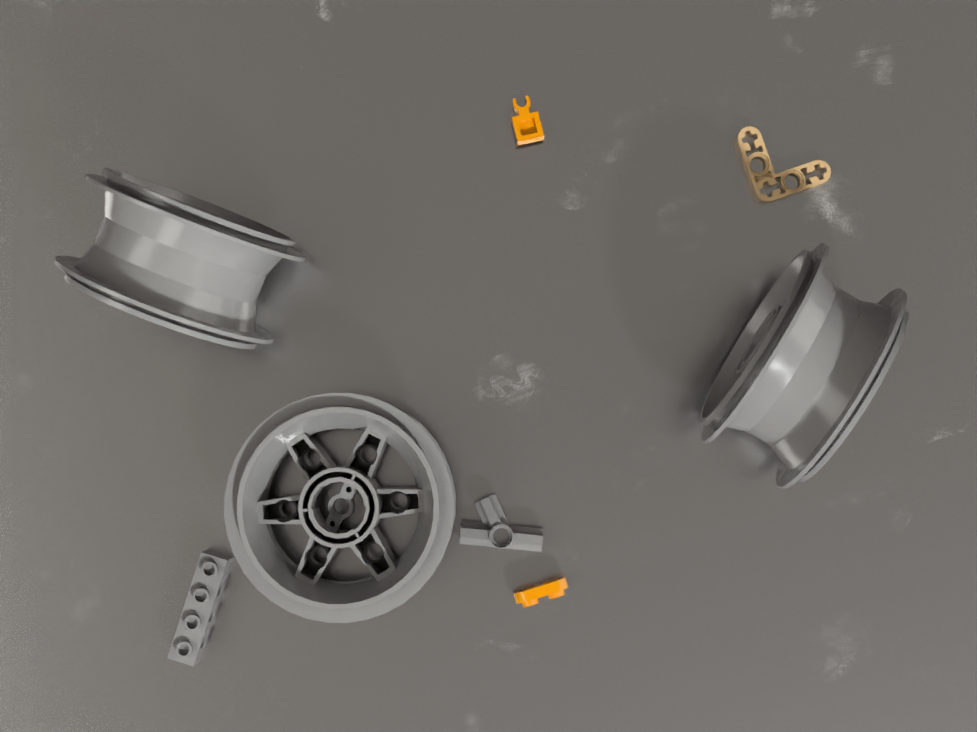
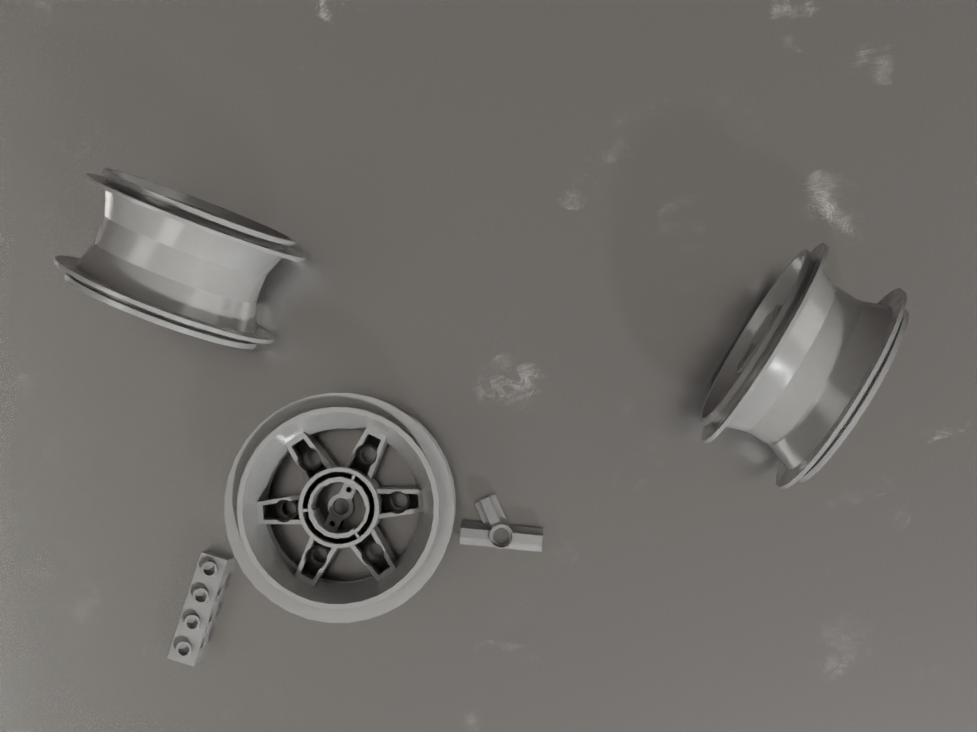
light orange plate [511,96,544,146] -> none
light orange plate [513,576,568,607] -> none
tan beam [736,126,831,203] -> none

